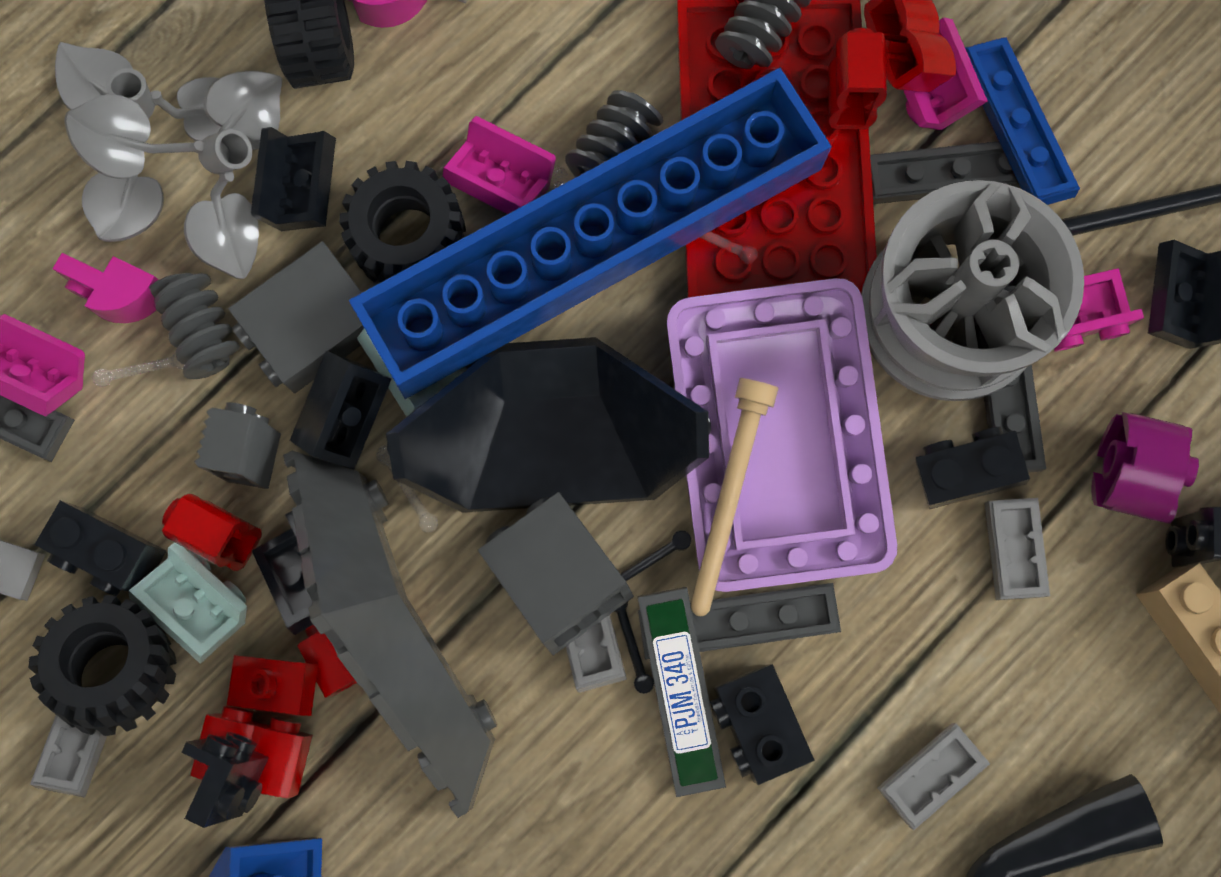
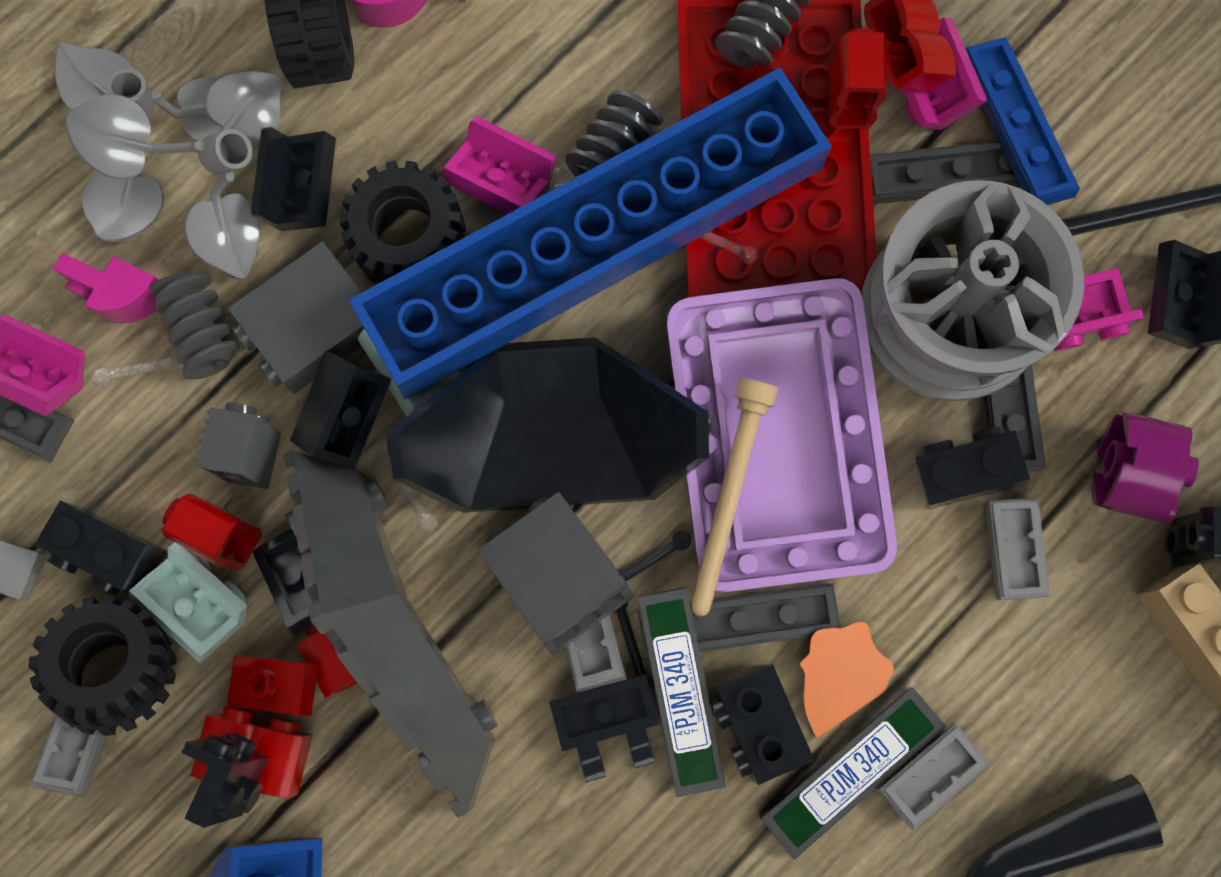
none -> black plate [549,674,660,783]
none -> tile [759,687,946,860]
none -> orange sticker [800,622,894,738]

